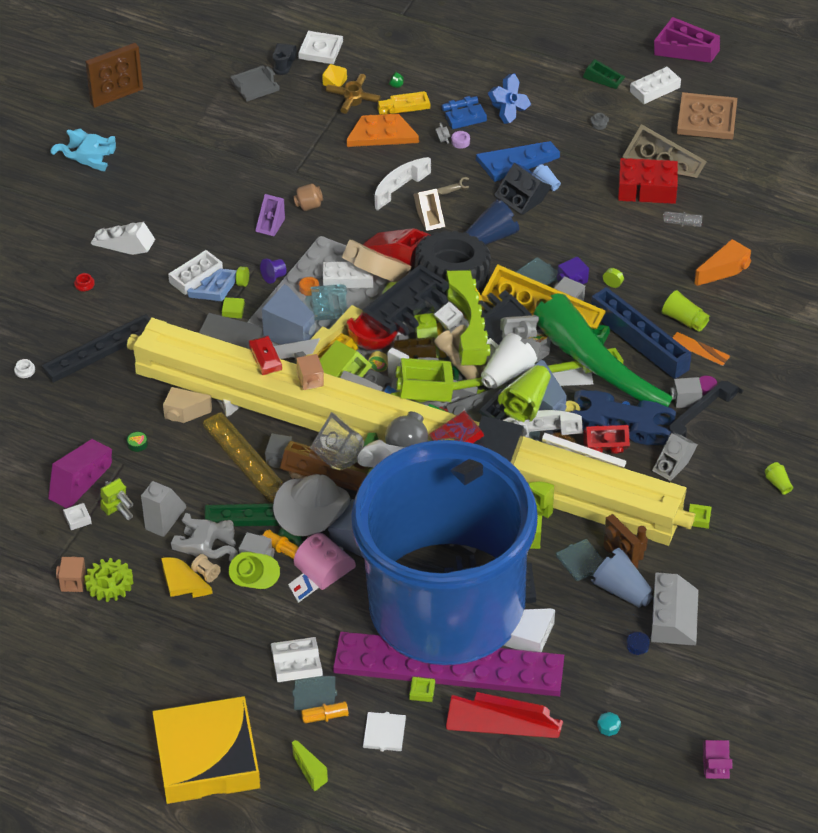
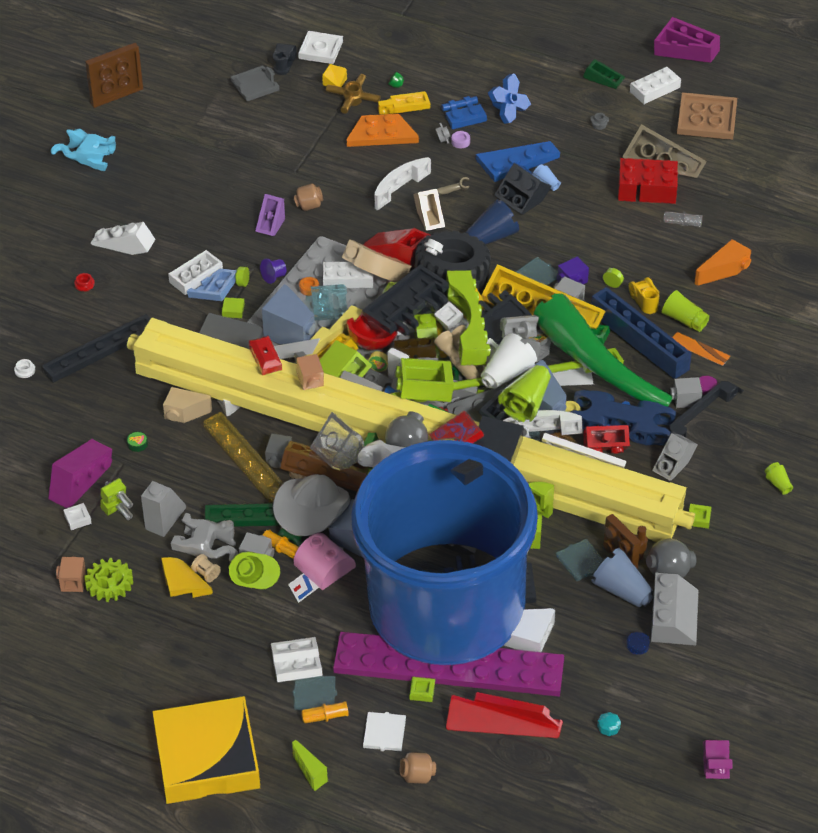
none -> medium nougat head [400,753,436,784]
none -> white plate [424,239,443,256]
none -> yellow piece [629,277,659,314]
none -> dark grey brick [646,538,696,578]

